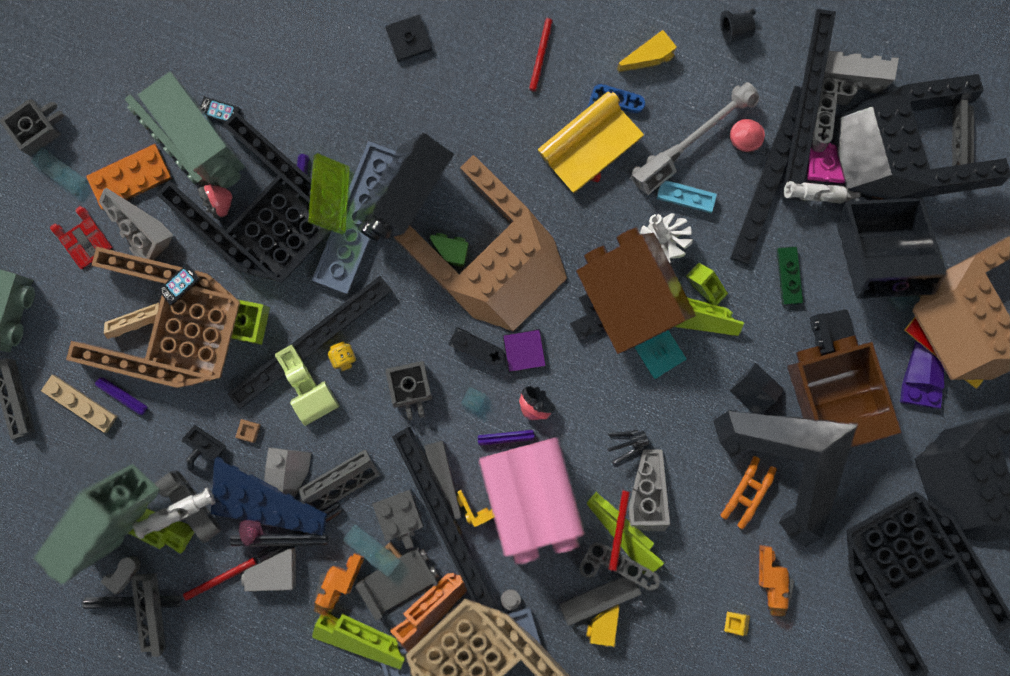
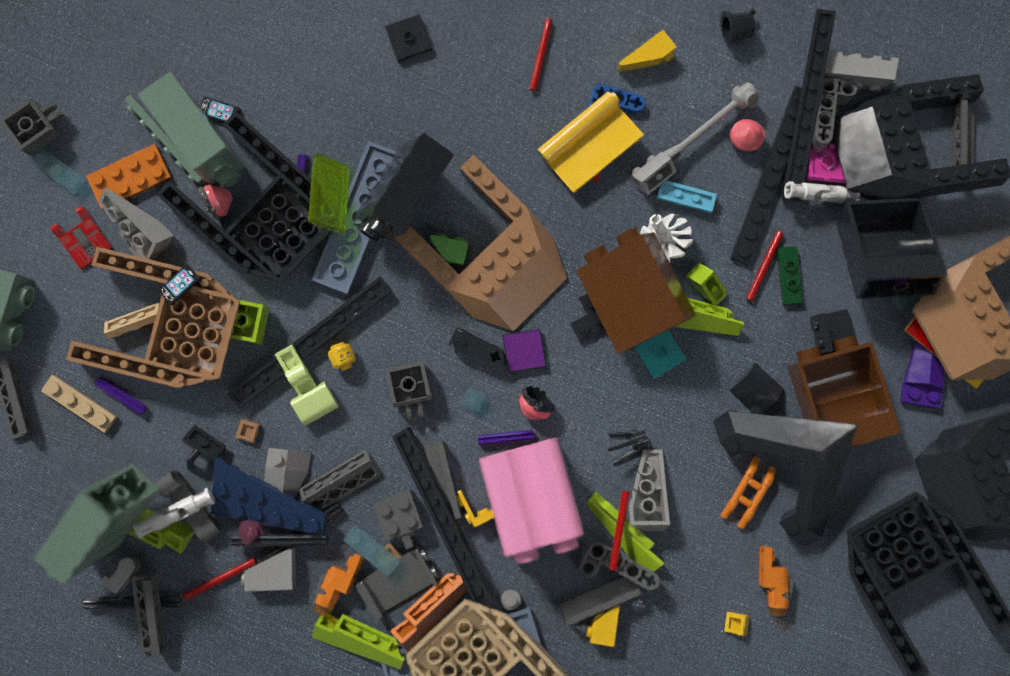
none -> red bar [746,231,784,302]

